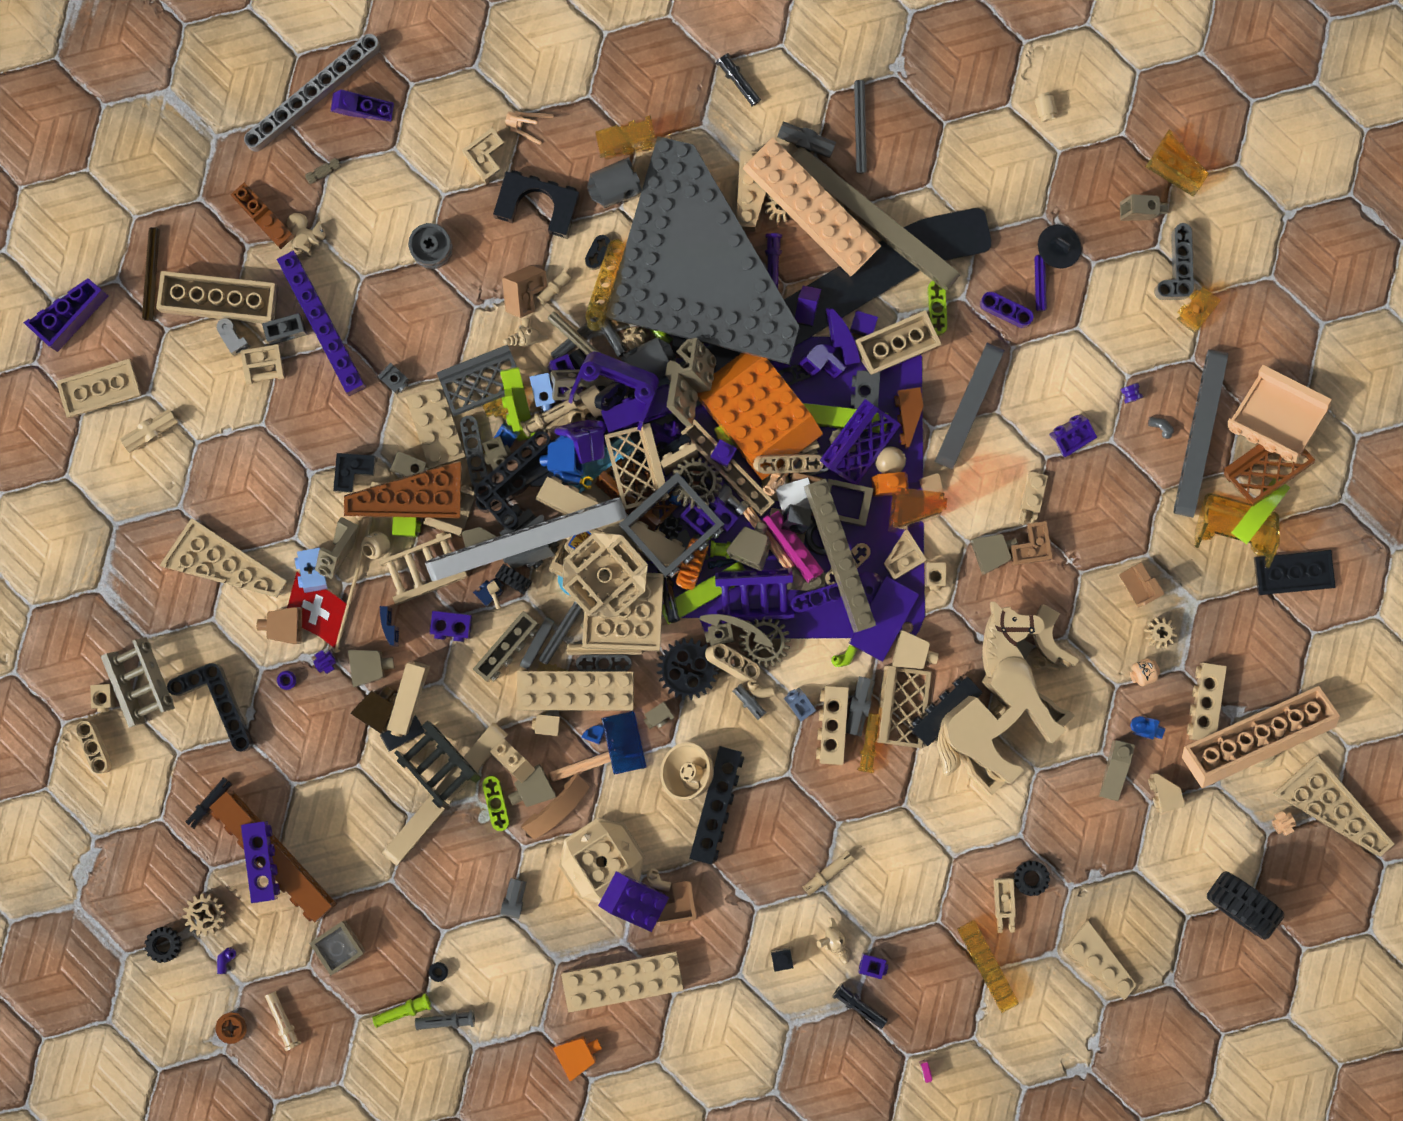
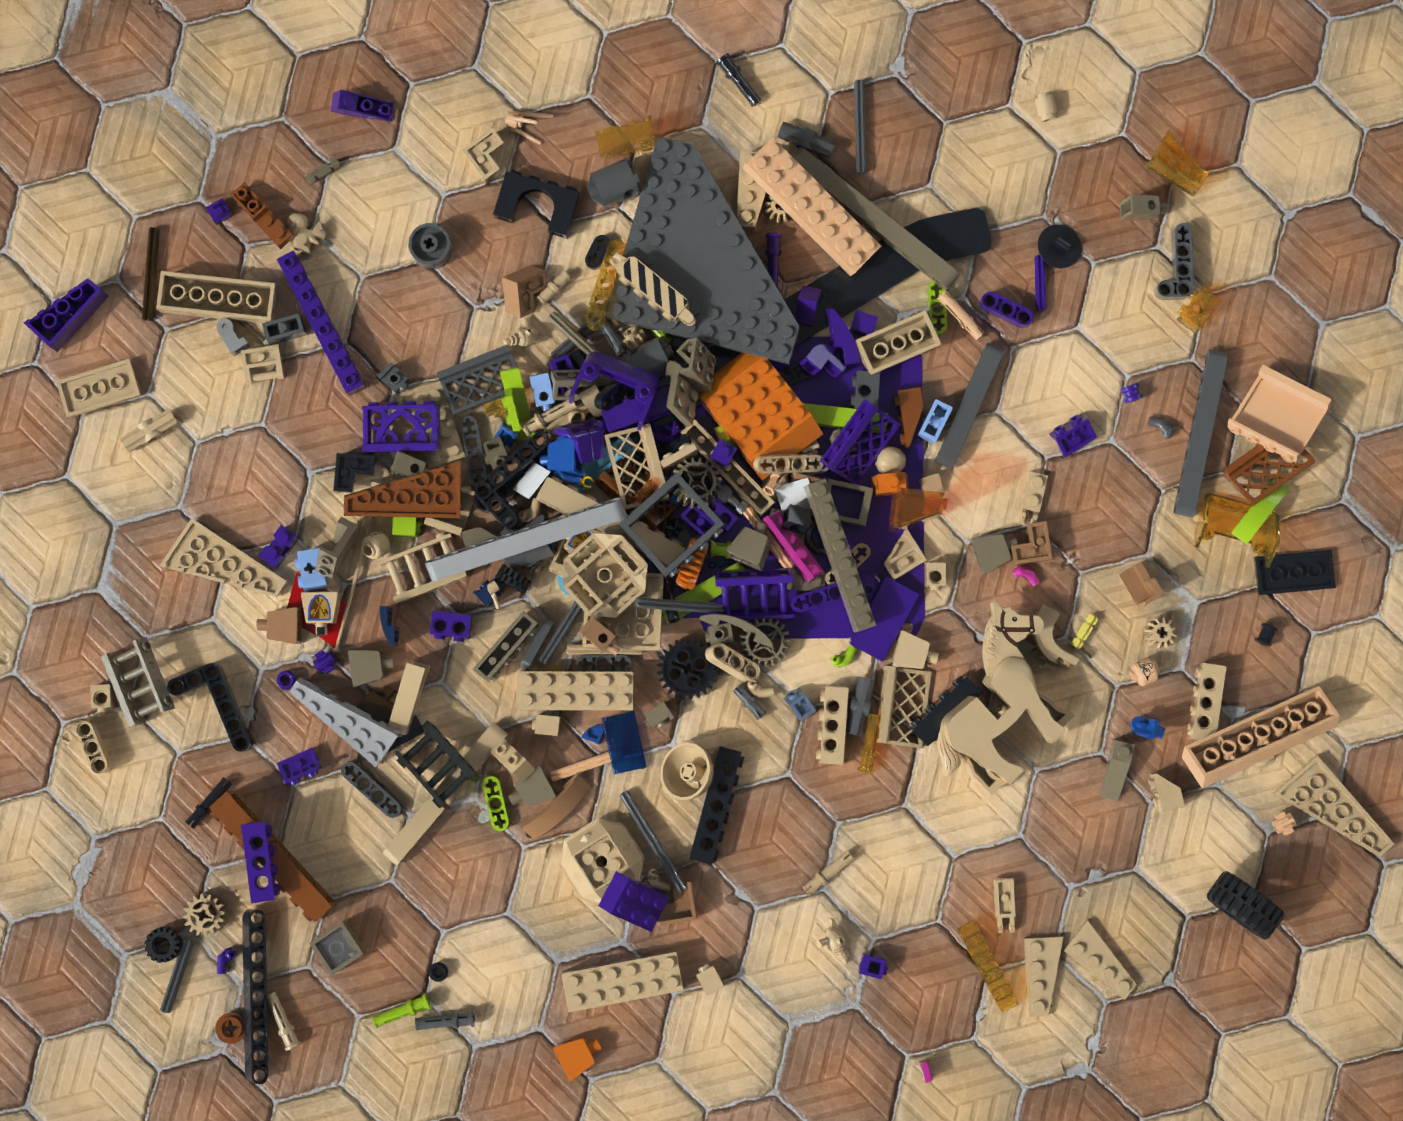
light grey beam [244,34,380,152] -> none
dark grey piece [500,878,527,919] -> none
black brick [771,947,794,972] -> none
black pin [832,983,888,1029] -> none
black tyre [1013,861,1050,896] -> none
none -> dark grey axle [160,938,194,1013]
none -> dark purple tile [206,198,233,225]
none -> black beam [242,909,268,1085]
none -> dark purple brick [259,525,300,569]
none -> dark purple bracket [277,747,322,786]
none -> light grey wing [289,677,402,767]
none -> torso [301,592,341,635]
none -> dark grey beam [341,762,402,818]
none -> dark purple fence [362,401,441,453]
none -> white sticker [513,462,550,499]
none -> tan arm [518,498,541,522]
none -> medium nougat torso [579,617,622,656]
none -> tan hinge [609,253,696,327]
none -> dark grey axle [620,790,687,892]
none -> clear orange pin [634,479,657,504]
none -> dark grey axle [635,597,724,614]
none -> tan brick [696,963,724,996]
none -> light blue brick [917,399,953,444]
none -> light nougat pin [937,290,985,340]
none -> dark pink arm [1013,565,1040,587]
none -> tan wing [1024,936,1063,1017]
none -> light yellow axle [1071,614,1098,650]
none -> black bush [1254,623,1278,647]

